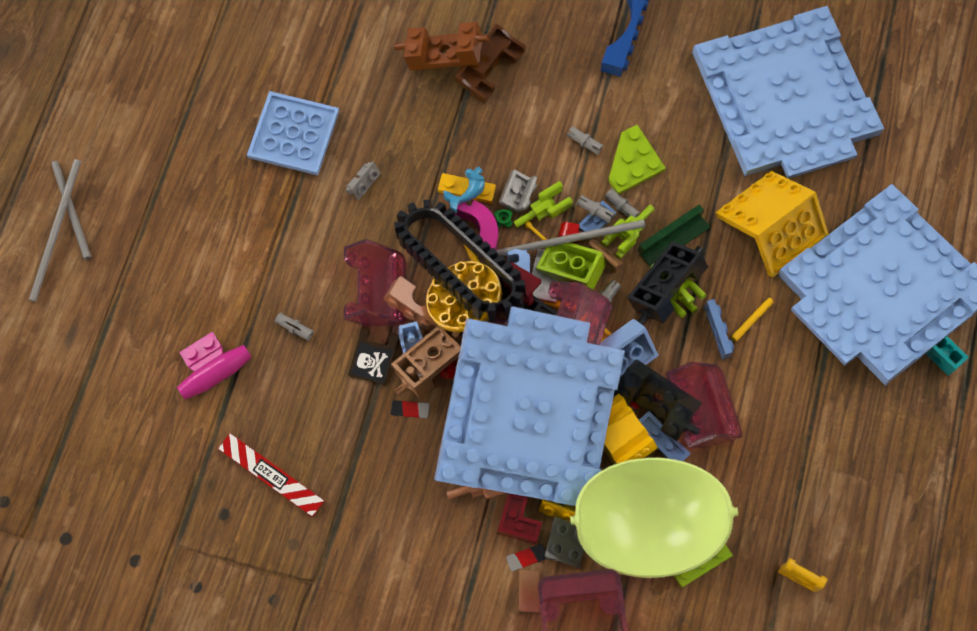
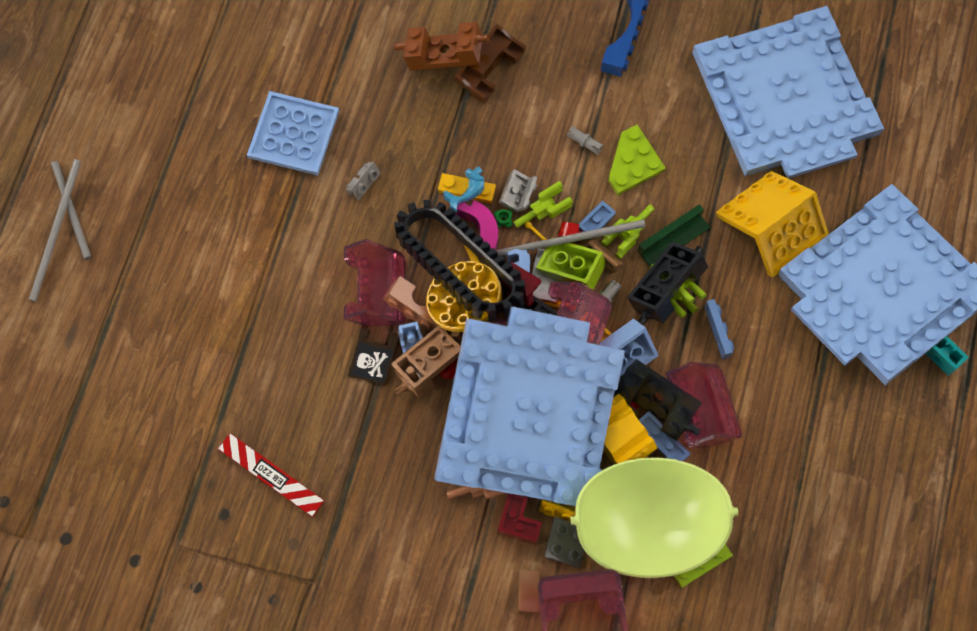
dark pink plate [177,332,252,400] -> none
light grey pin [275,312,314,341] -> none
sticker [391,400,429,418] -> none
sticker [506,544,546,571] -> none
light grey pin [576,195,615,223] -> none
light grey pin [605,188,640,218] -> none
yellow piece [731,298,774,342] -> none
yellow plate [778,558,828,593] -> none

